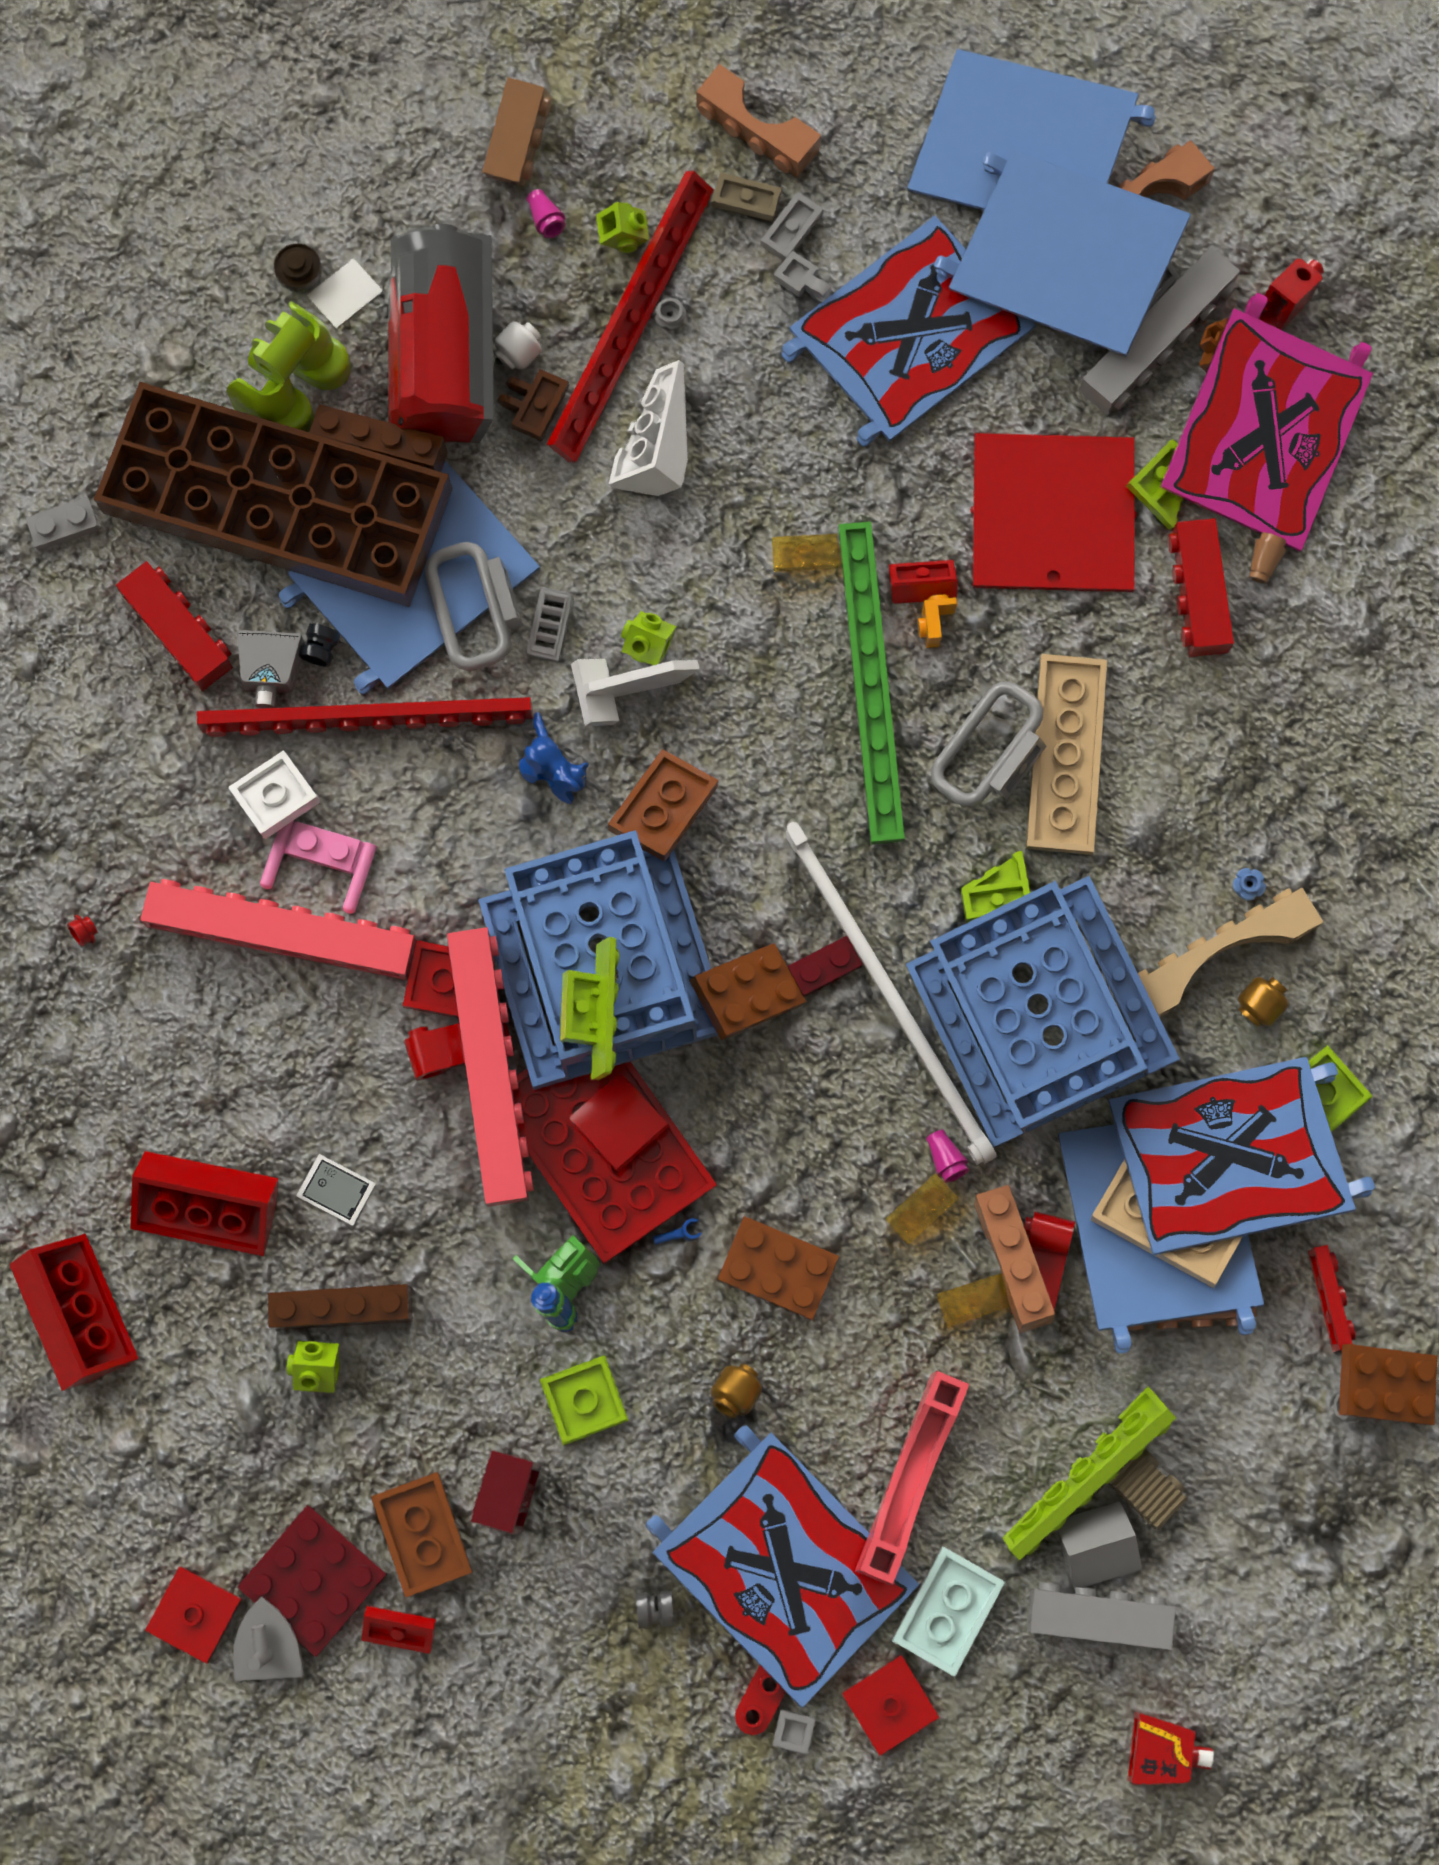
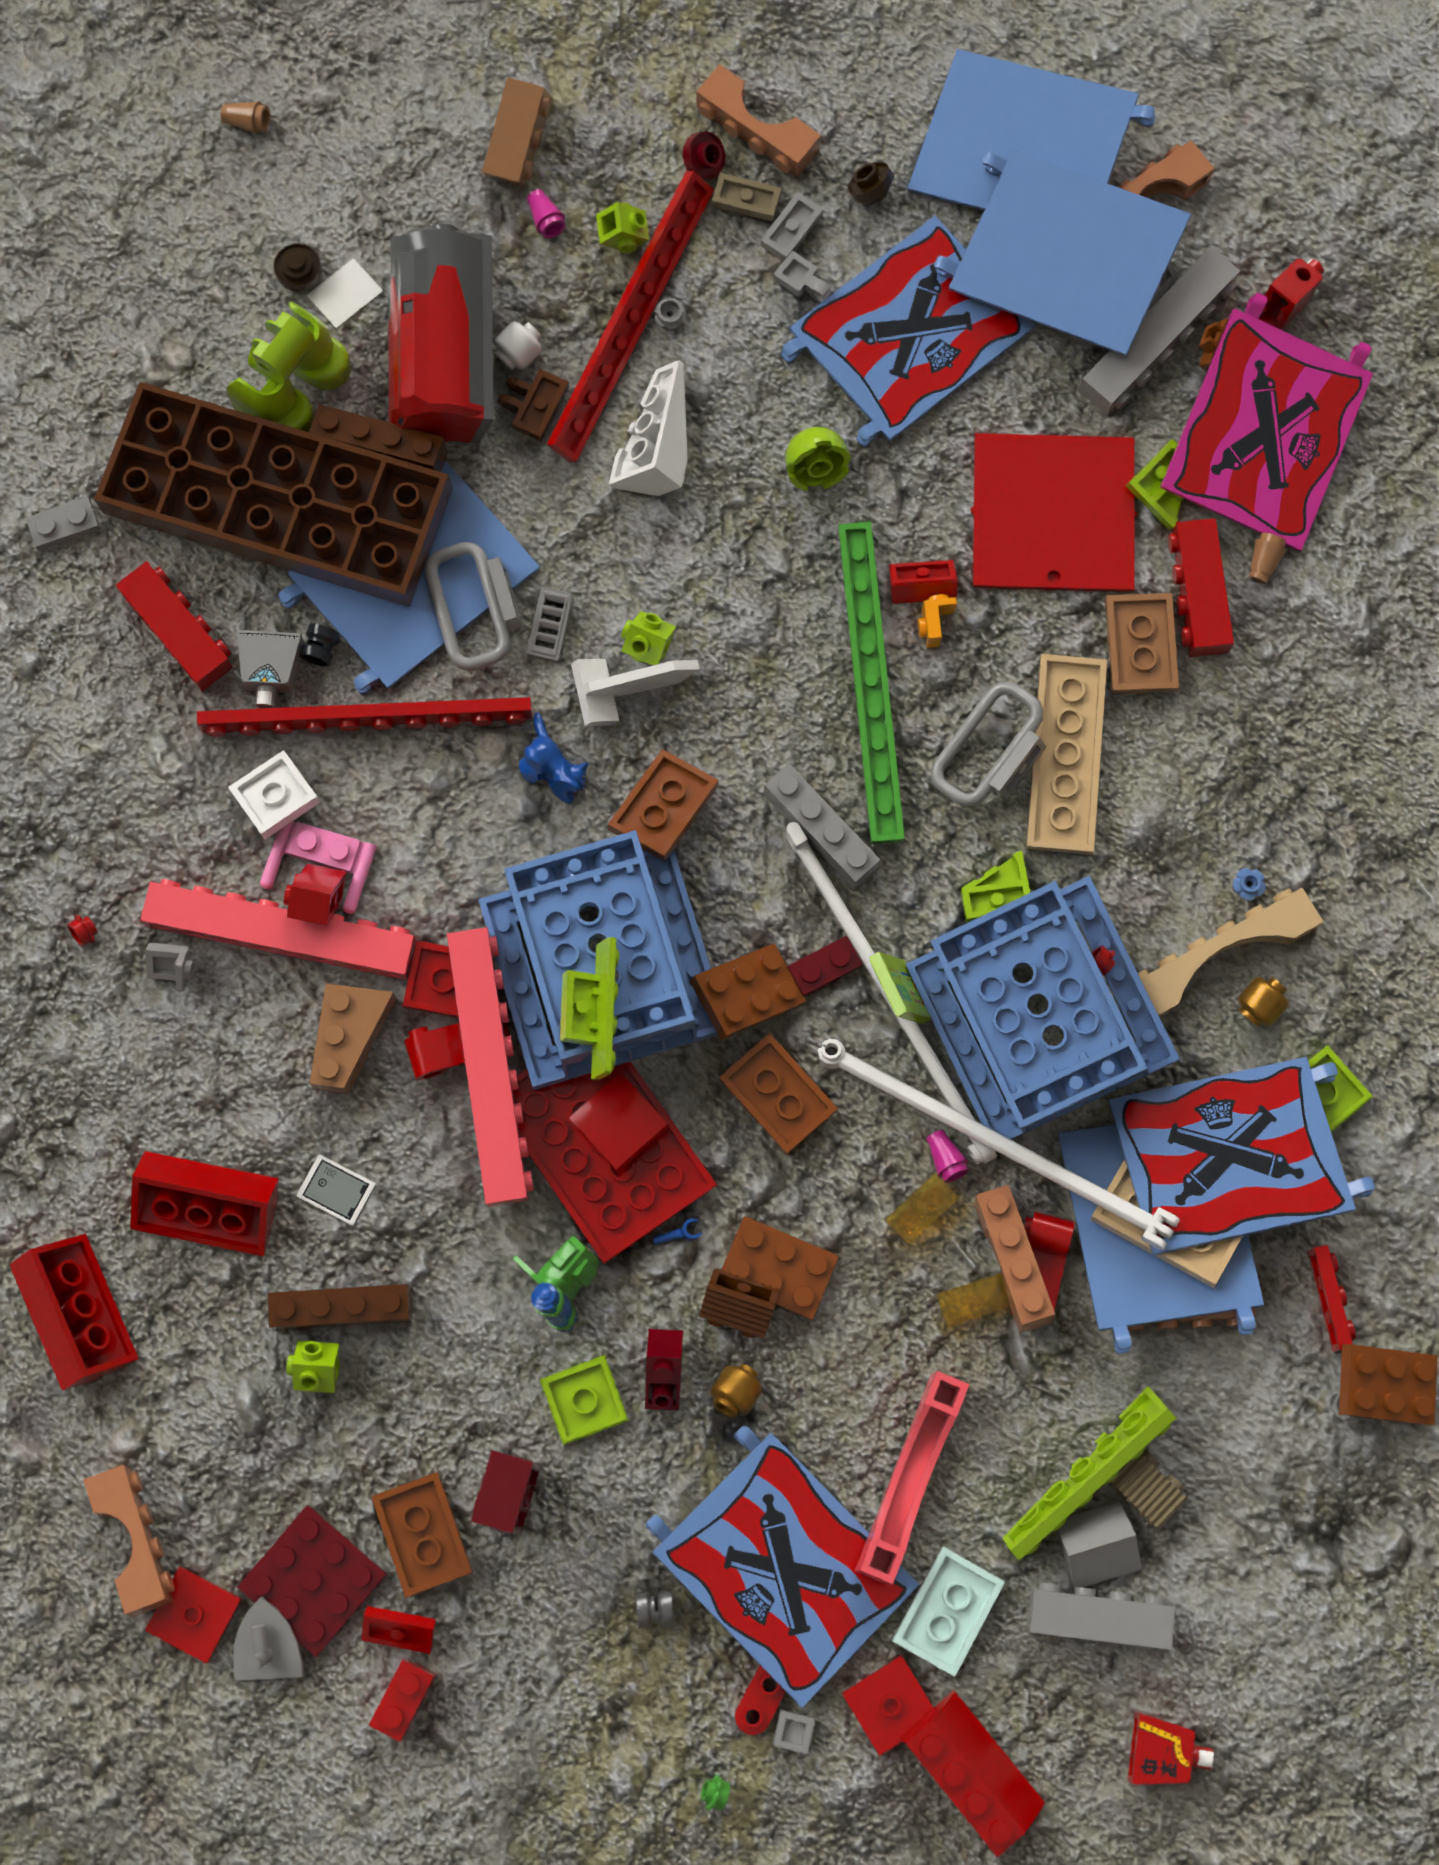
clear yellow plate [771,534,839,572] -> none
none -> nougat arch [83,1465,175,1617]
none -> light grey bracket [146,943,195,992]
none -> medium nougat cone [220,101,271,134]
none -> red brick [283,864,346,926]
none -> medium nougat wedge [310,983,397,1094]
none -> red brick [368,1658,437,1742]
none -> dark red slope [645,1329,683,1411]
none -> dark red plate [682,131,726,180]
none -> reddish brown brick [698,1268,780,1339]
none -> bright green plate [700,1775,730,1811]
none -> dark orange plate [719,1033,838,1155]
none -> light grey brick [763,763,880,891]
none -> lime cylinder [785,427,851,491]
none -> white hinge [818,1039,1180,1250]
none -> dark brown plate [848,161,894,203]
none -> lime tile [869,952,931,1024]
none -> red slope [900,1690,1045,1858]
none -> red plate [1091,945,1116,976]
none -> medium nougat plate [1105,593,1179,694]

